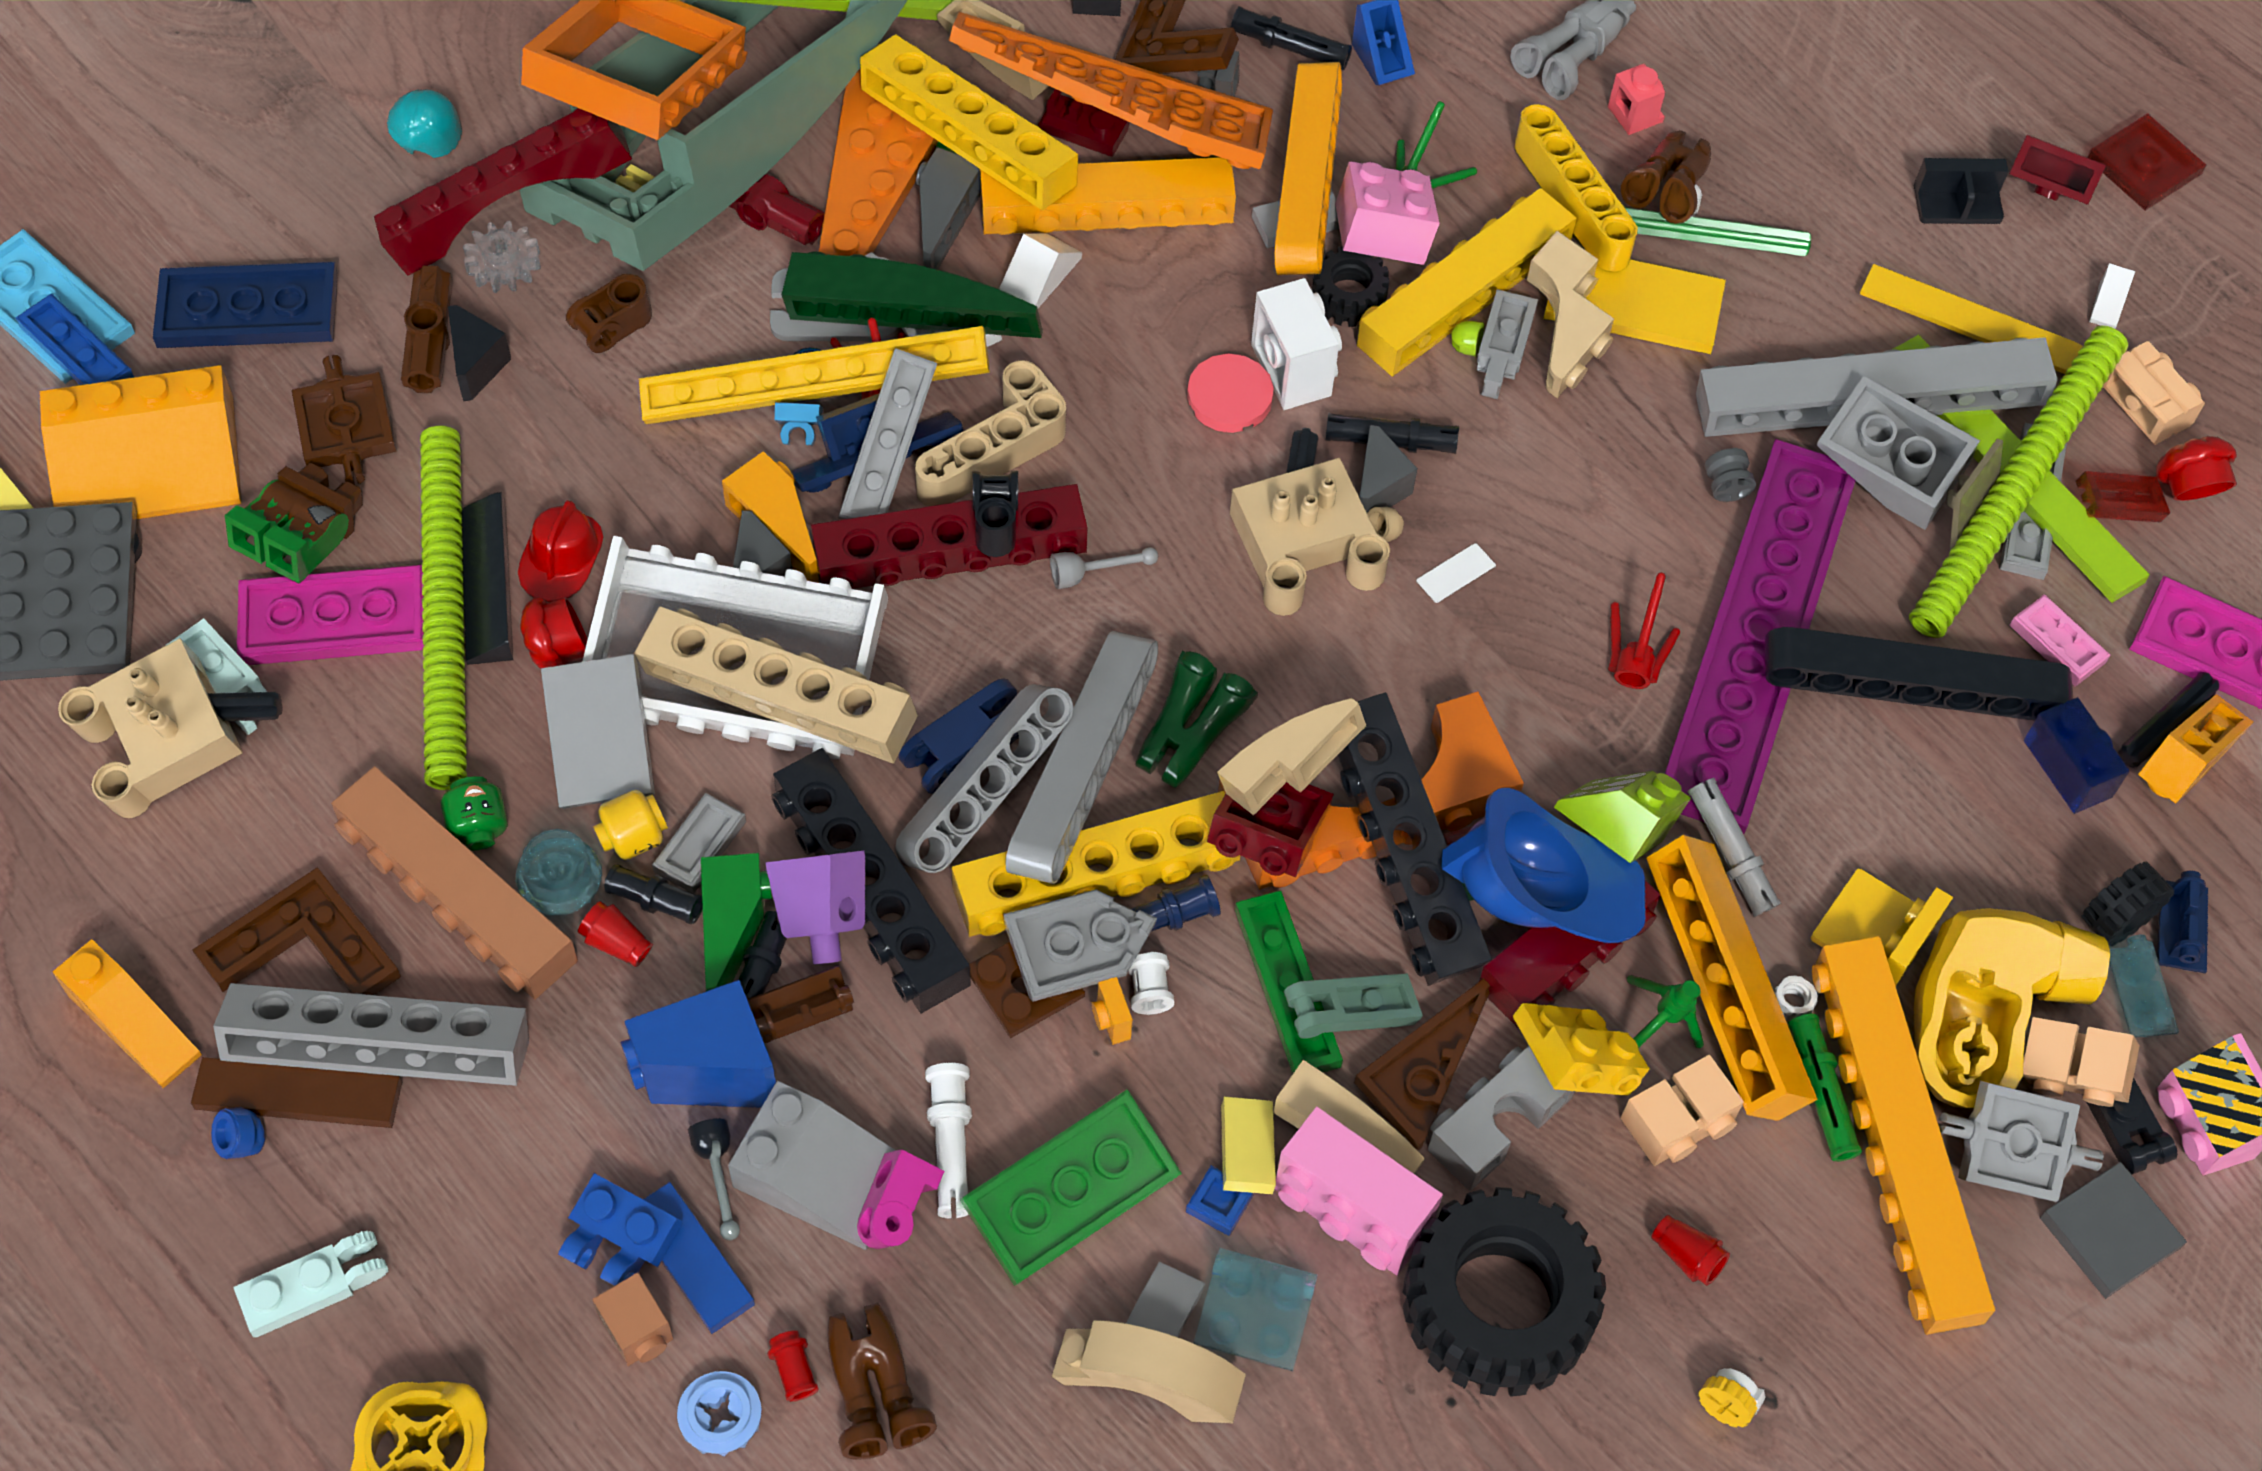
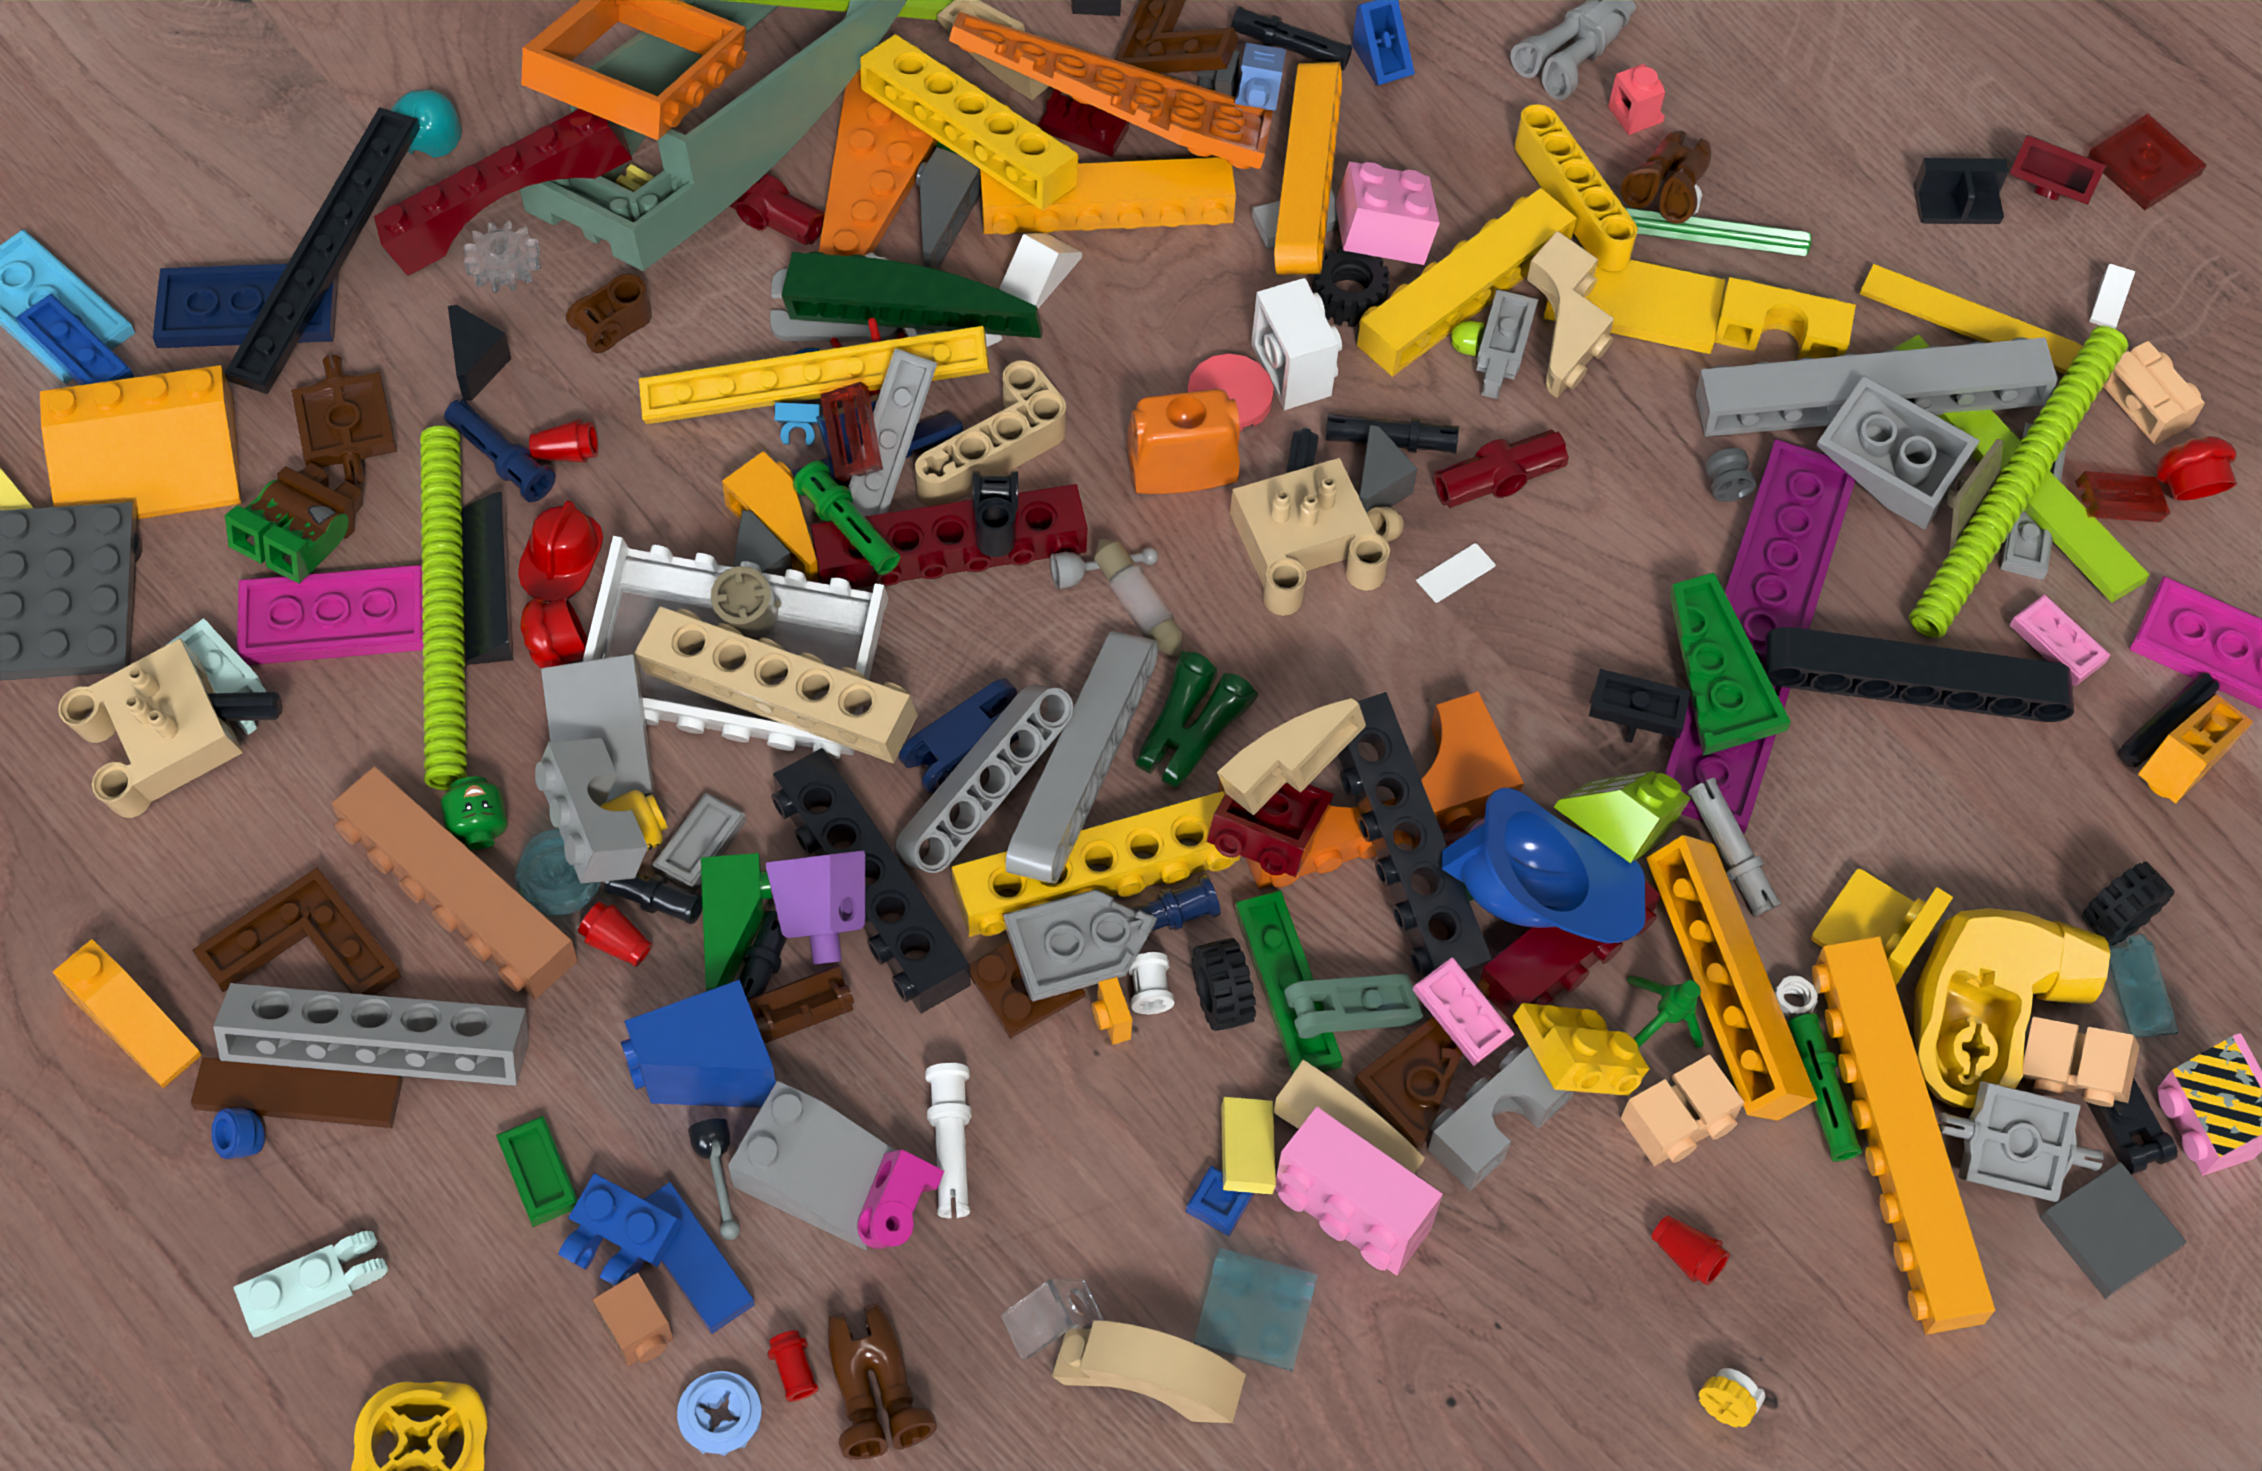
reddish brown piece [401,266,453,393] -> none
green tile [959,1089,1182,1286] -> none
light grey slope [1126,1261,1205,1338] -> none
green plant [1396,101,1477,189] -> none
black tyre [1402,1187,1606,1397] -> none
red plant [1608,572,1680,689] -> none
clear blue brick [2023,697,2130,814] -> none
dark blue hinge [2158,870,2208,974] -> none
none -> black tile [225,107,420,394]
none -> dark blue pin [444,399,556,502]
none -> green tile [496,1116,578,1227]
none -> red cone [529,419,598,463]
none -> light grey arch [535,738,648,884]
none -> dark tan piece [710,566,782,639]
none -> green pin [793,461,901,575]
none -> clear red tile [820,382,883,482]
none -> clear bracket [1001,1279,1104,1359]
none -> piece [1094,539,1183,657]
none -> orange piece [1127,389,1240,494]
none -> black tyre [1192,938,1256,1032]
none -> medium blue piece [1235,43,1286,111]
none -> bright pink plate [1412,957,1514,1066]
none -> dark red piece [1433,429,1569,508]
none -> black panel [1588,669,1691,743]
none -> green wing [1669,572,1791,756]
none -> yellow arch [1714,277,1856,360]

